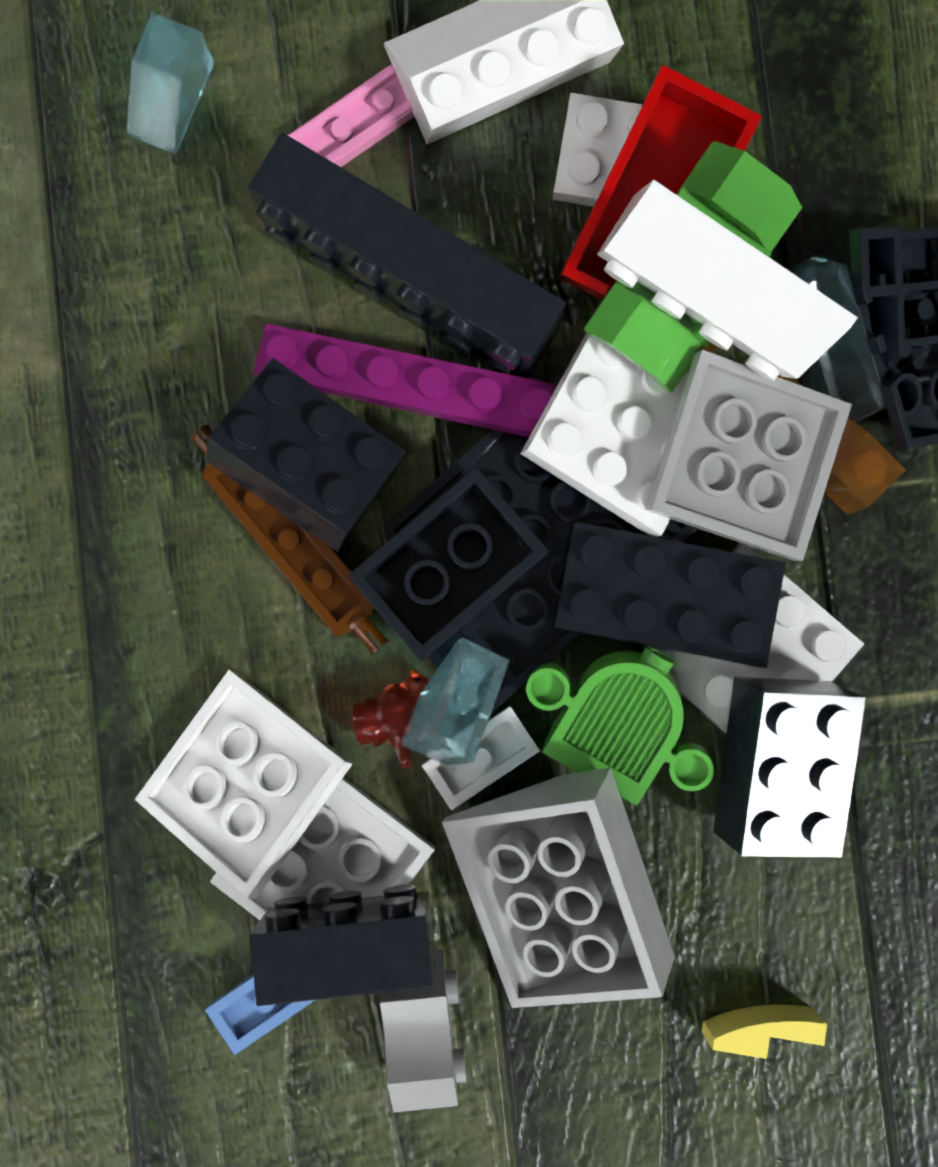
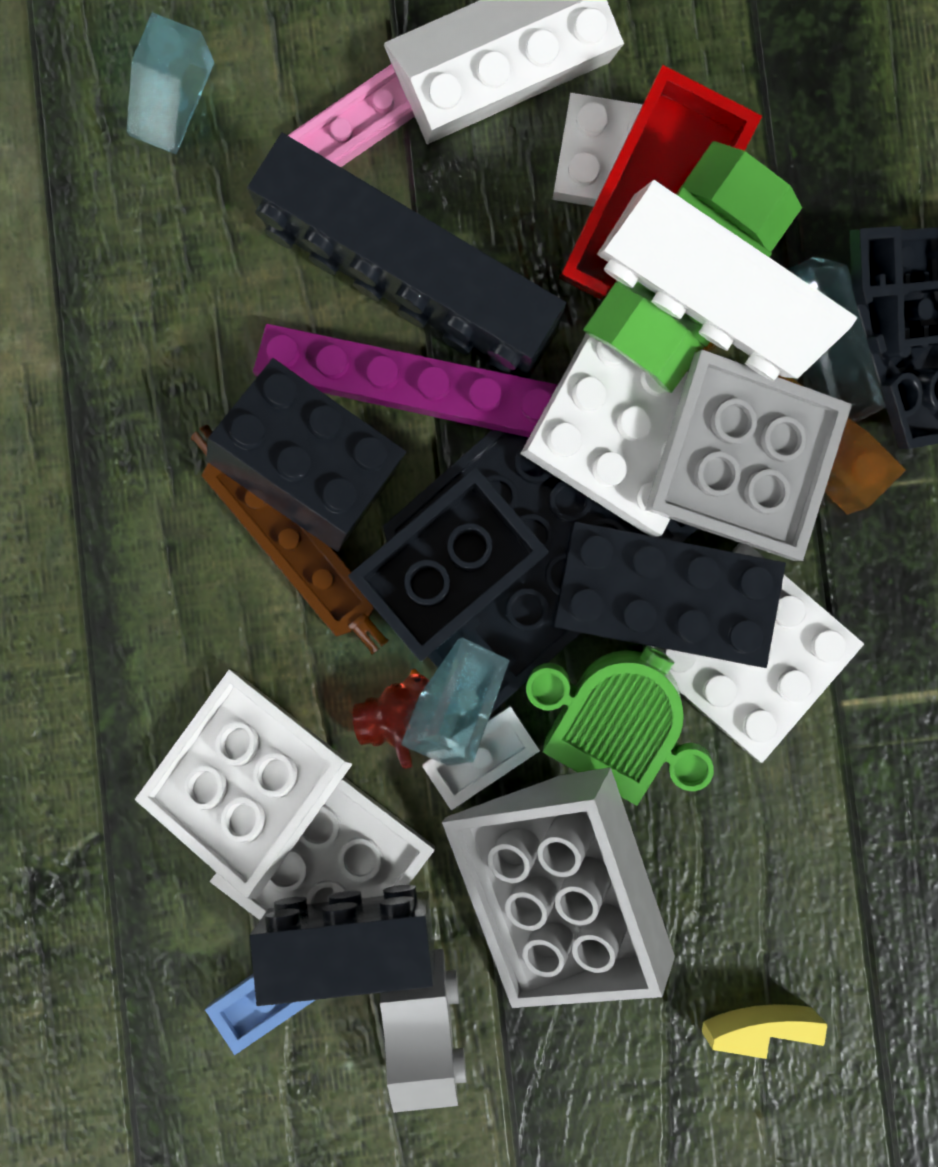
brick [713,677,866,857] -> none

